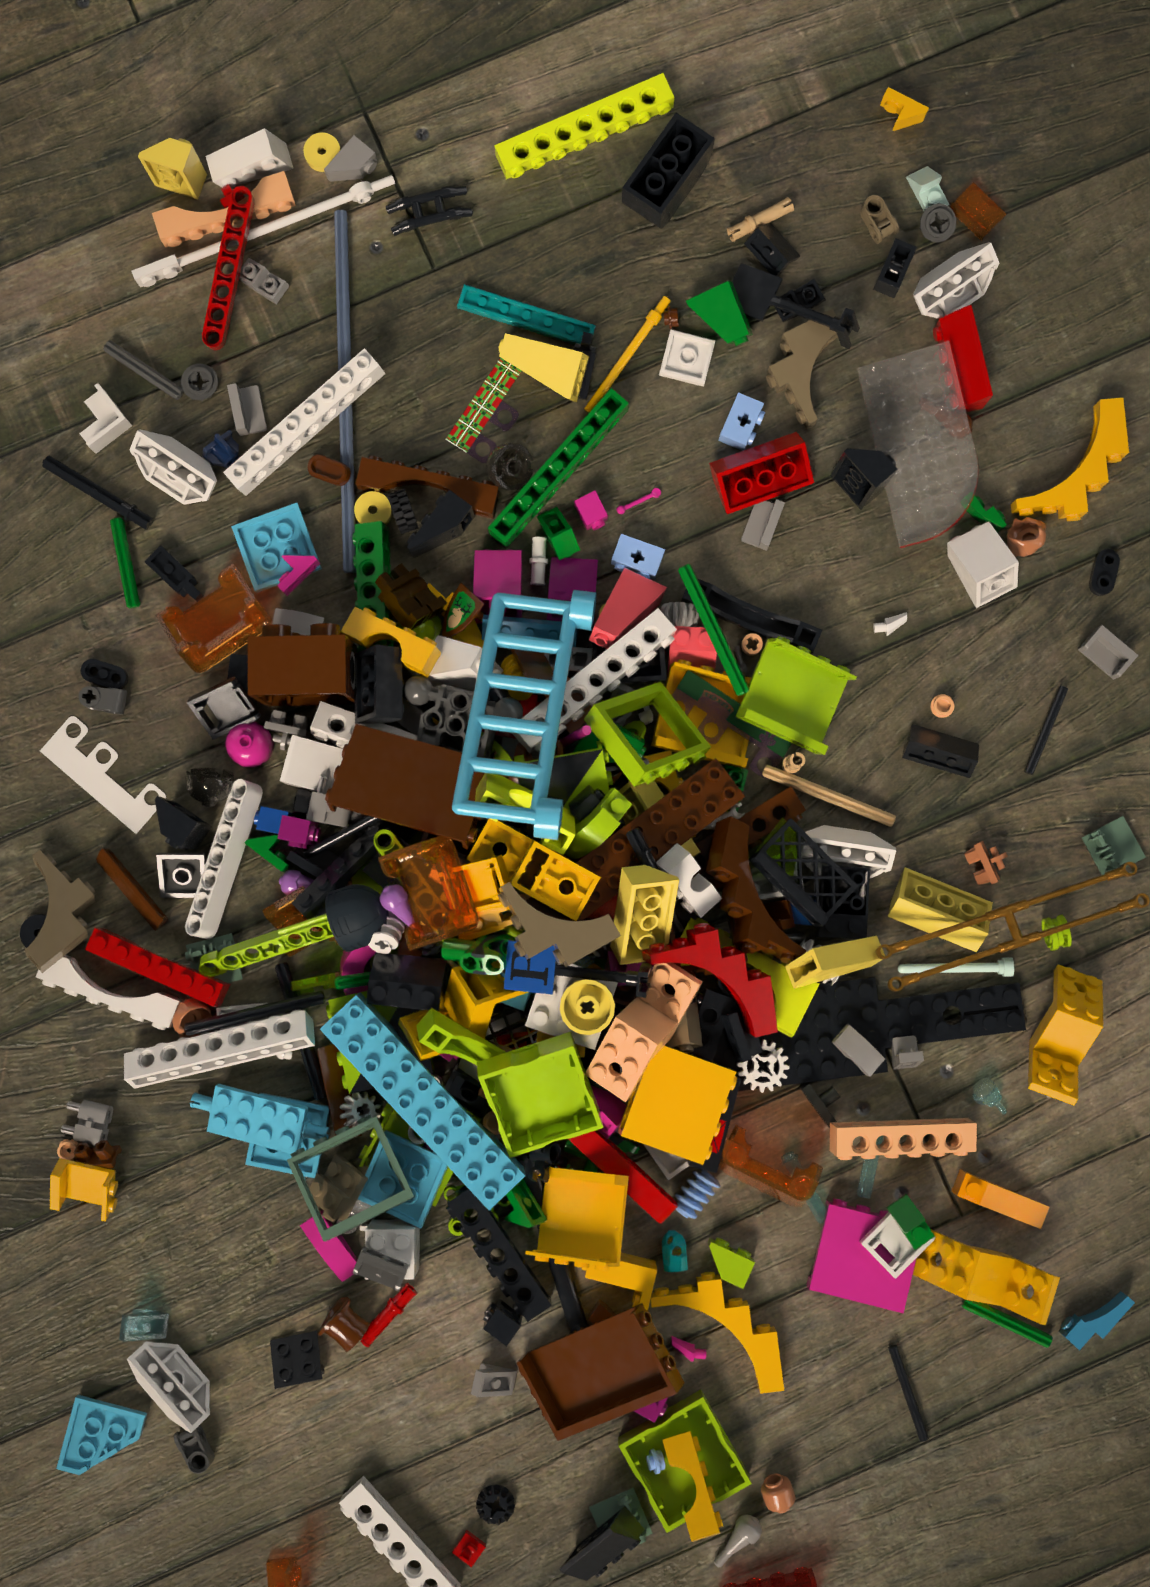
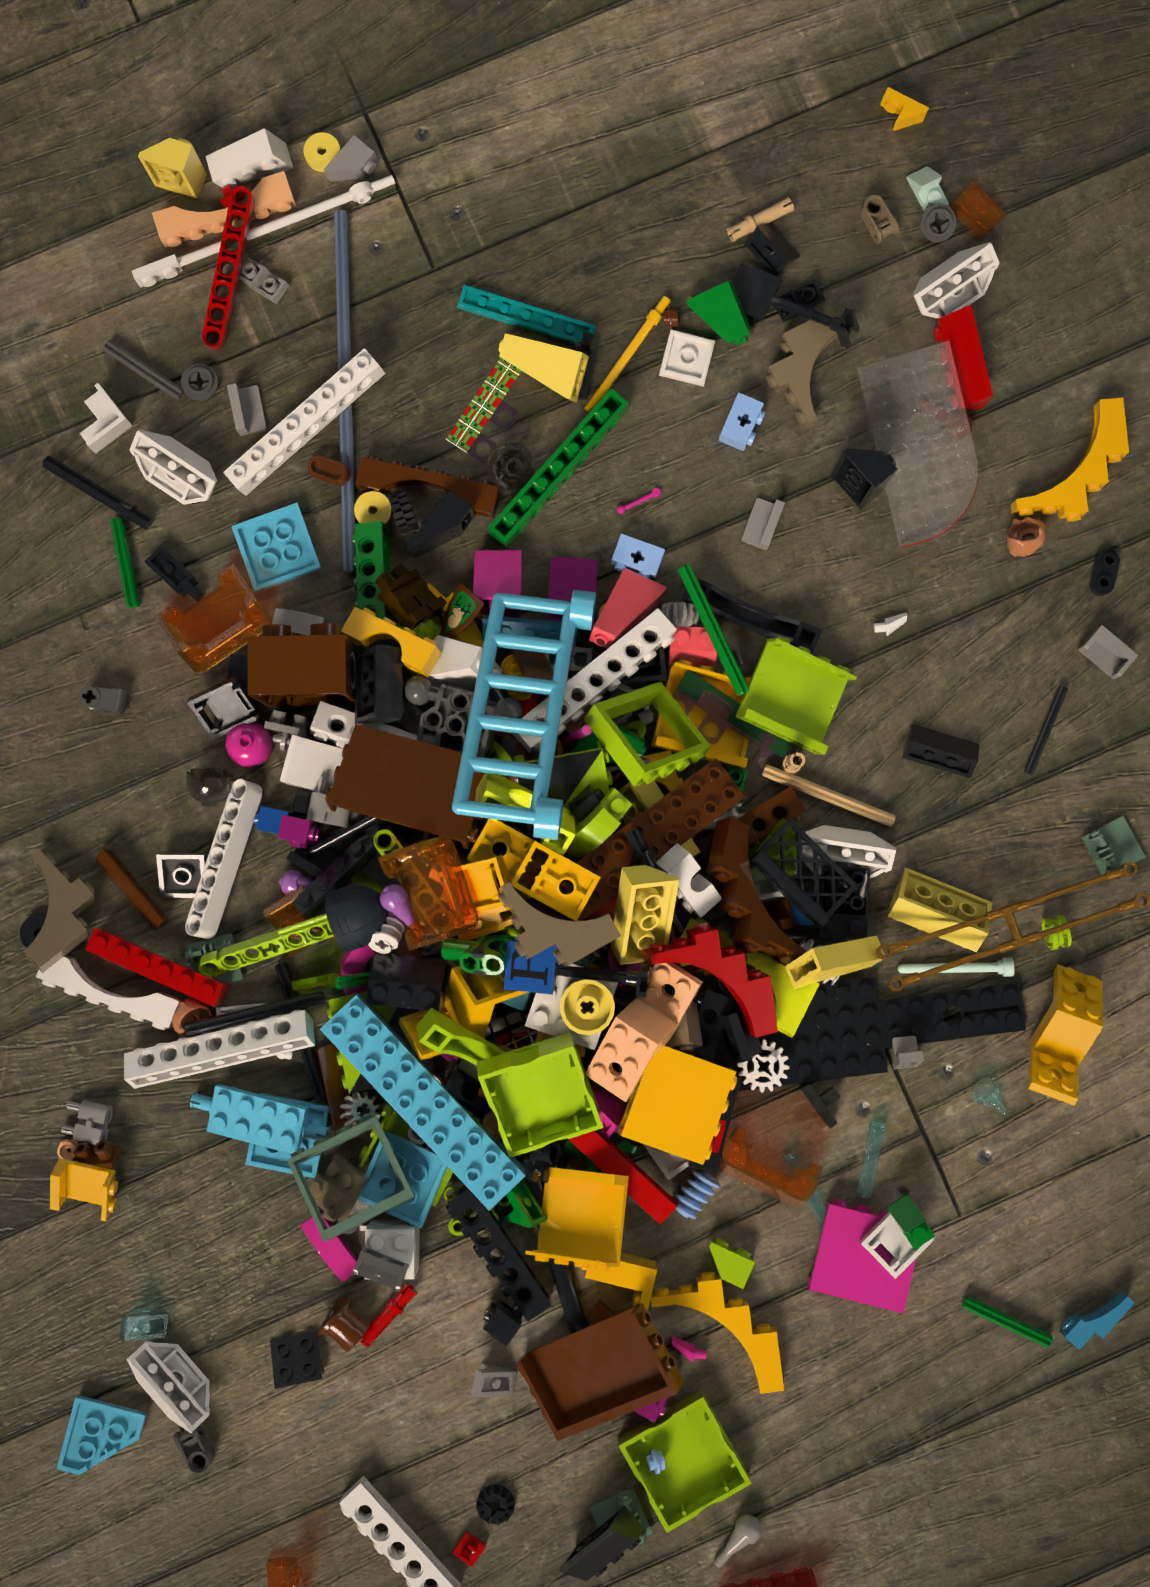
white piece [40,716,166,834] -> none
black plate [80,659,128,689] -> none
black slope [155,796,212,851] -> none
dark blue piece [202,430,239,468] -> none
green slope [245,835,291,872] -> none
dark pink slope [277,555,321,596] -> none
black piece [386,185,473,236] -> none
neon yellow brick [494,73,674,179] -> none
white pin [529,537,548,585] -> none
green slope [537,507,580,560] -> none
dark pink brick [574,491,608,531] -> none
black brick [622,112,715,229] -> none
teal rock [662,1230,688,1272] -> none
yellow arch [662,1431,723,1542] -> none
red slope [709,432,814,514] -> none
light nougat bush [741,633,763,656] -> none
nougat head [761,1473,796,1513] -> none
light nougat brick [830,1118,977,1160] -> none
light grey slope [832,1024,885,1077] -> none
black brick [873,238,917,298] -> none
black bar [888,1345,929,1442] -> none
yellow bracket [913,1229,1060,1325] -> none
light nougat plate [930,694,954,718] -> none
white slope [947,521,1019,608] -> none
light orange slope [951,1169,1050,1229] -> none
green slope [960,492,1007,532] -> none
nougat hips [964,840,1008,885] -> none

